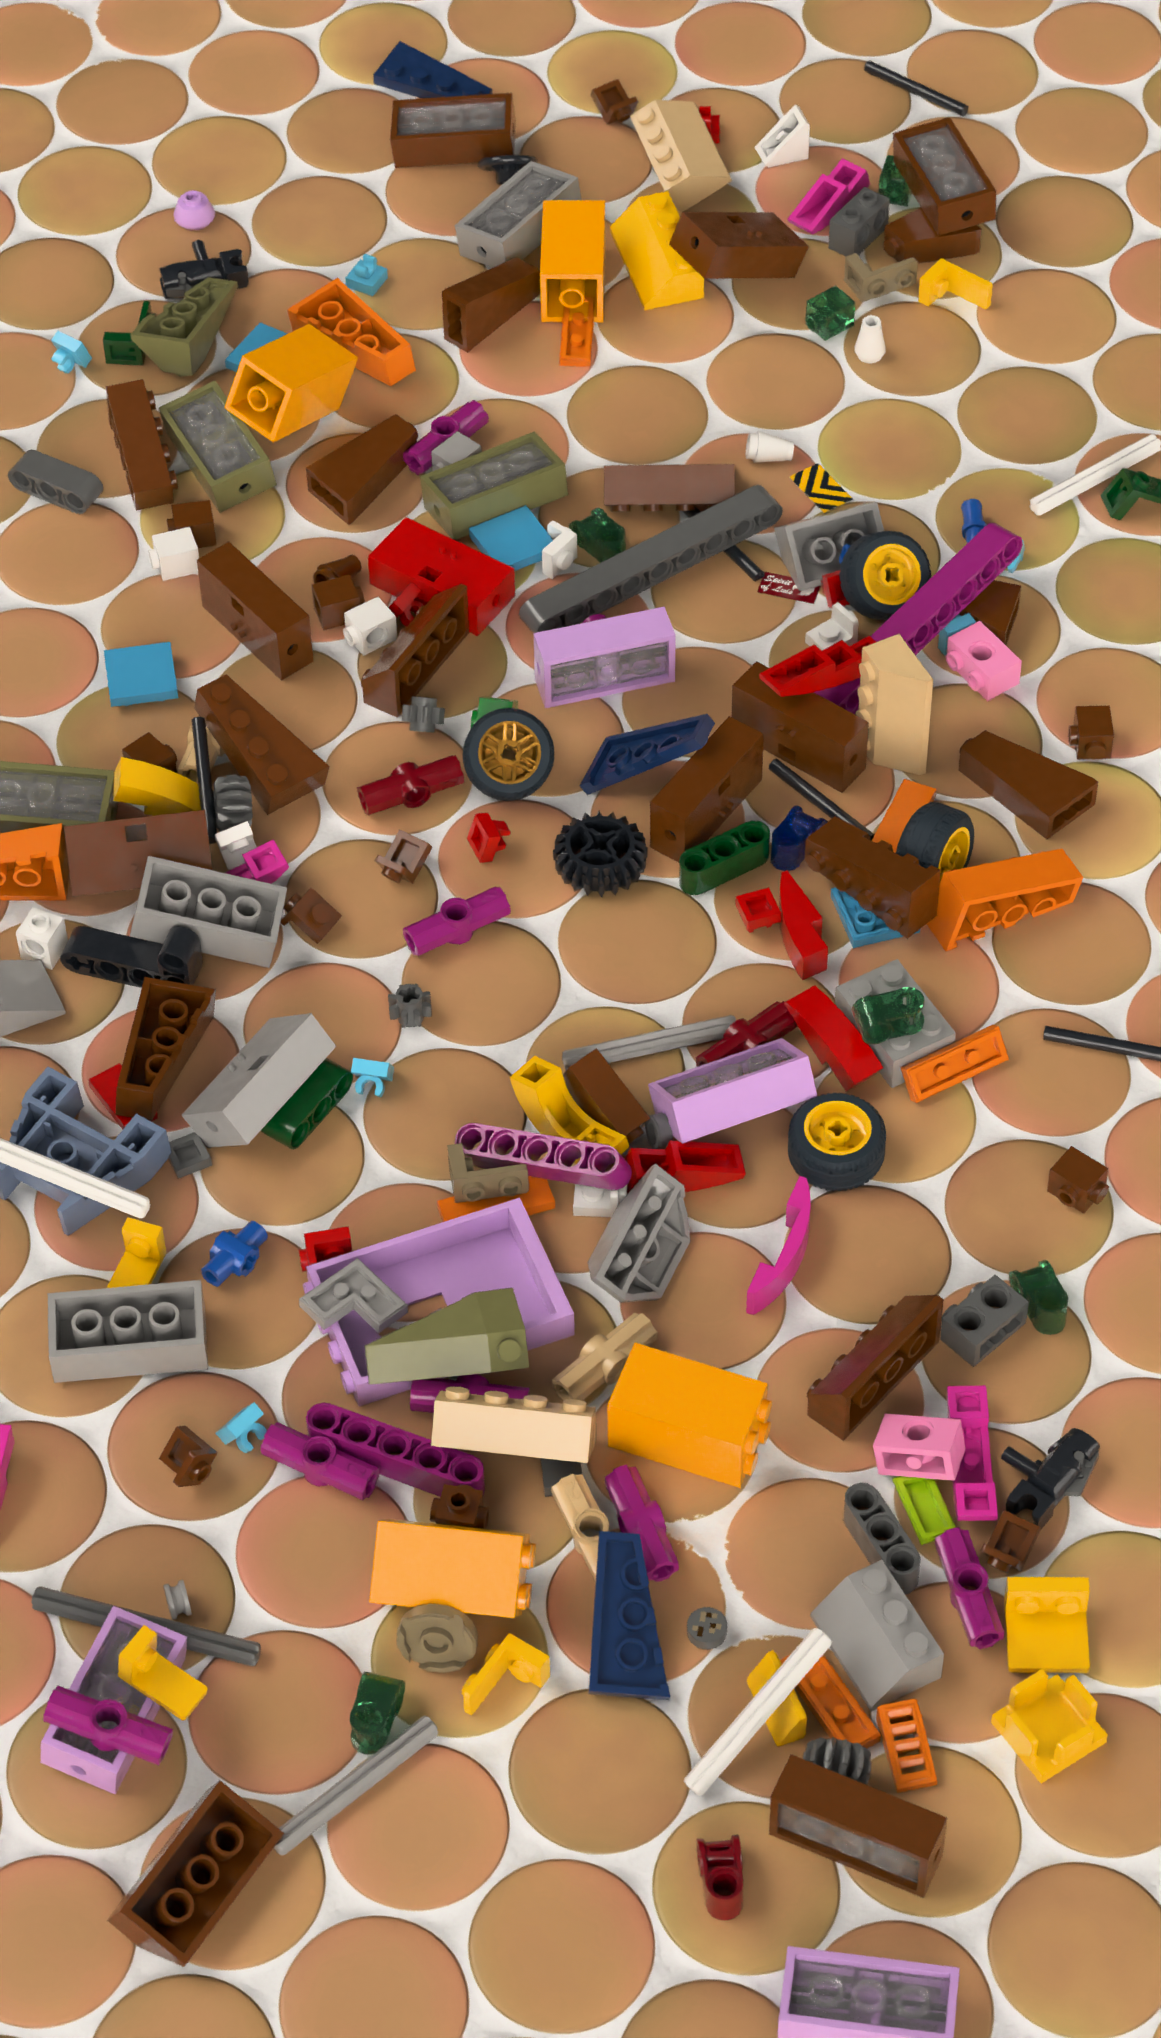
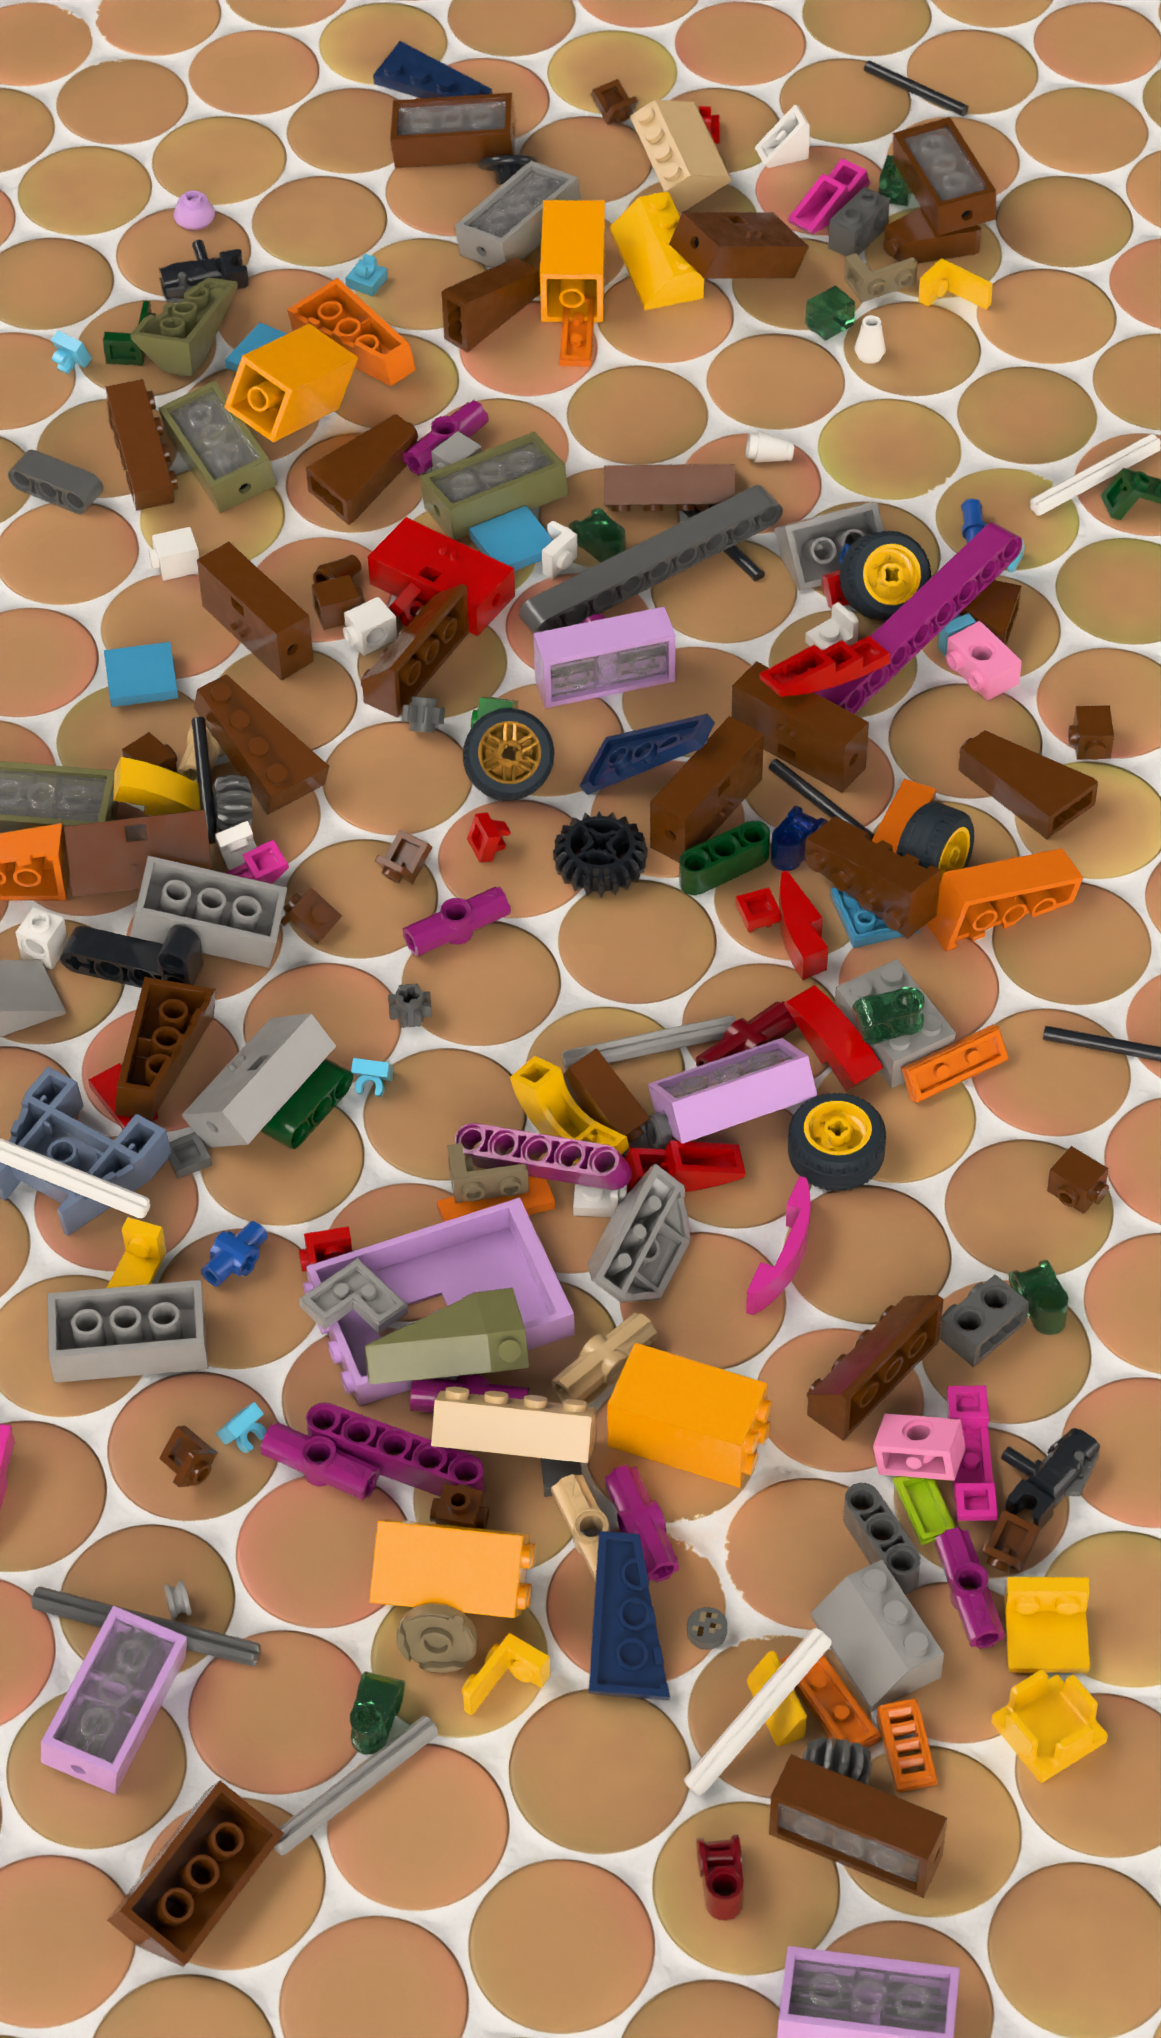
magenta piece [43,1685,173,1765] -> none
yellow bracket [118,1625,207,1720] -> none
reddish brown brick [167,500,217,548] -> none
dark red piece [357,755,464,815] -> none
dark red sticker [757,572,820,604] -> none
sticker [789,463,853,513] -> none
tan slope [856,634,933,775] -> none

